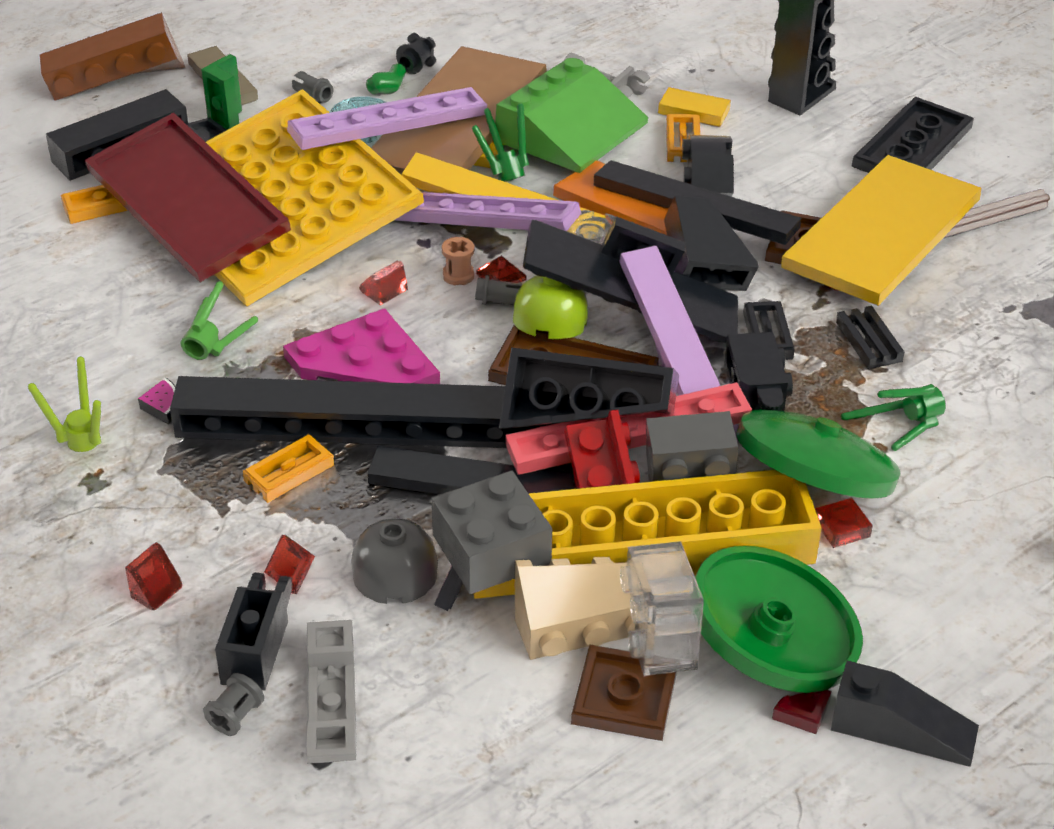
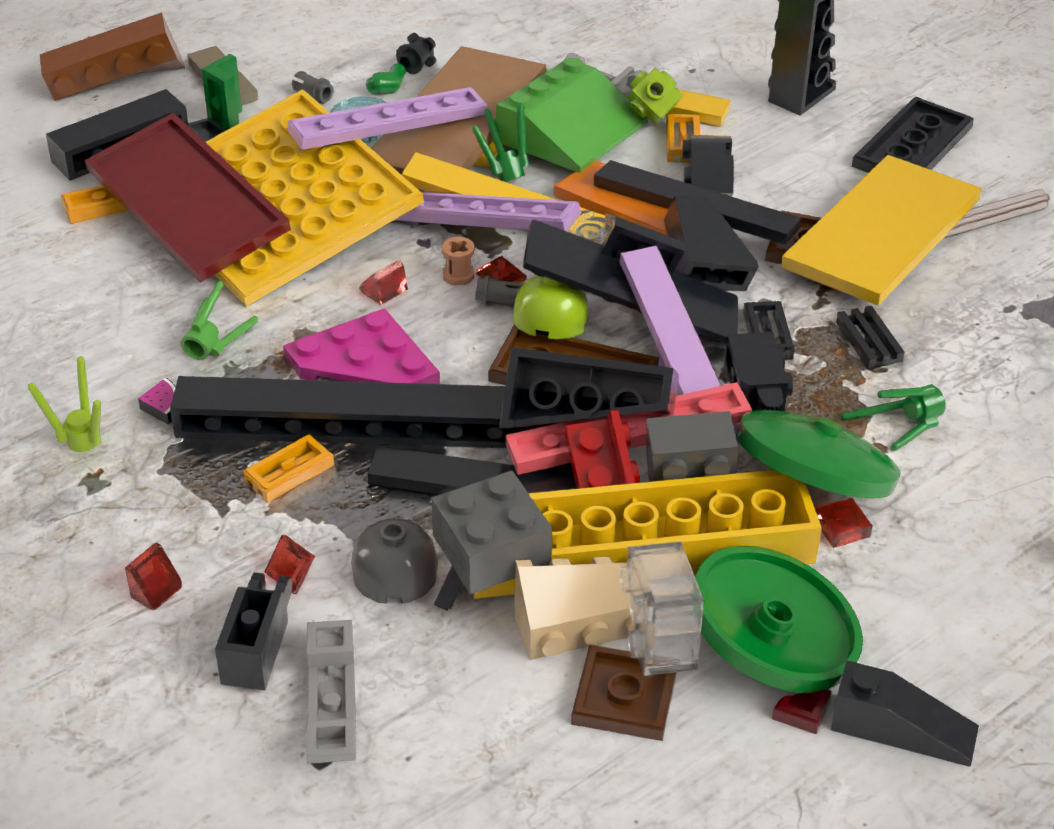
dark grey bush [203,673,264,736] -> none
none -> lime brick [628,67,683,125]

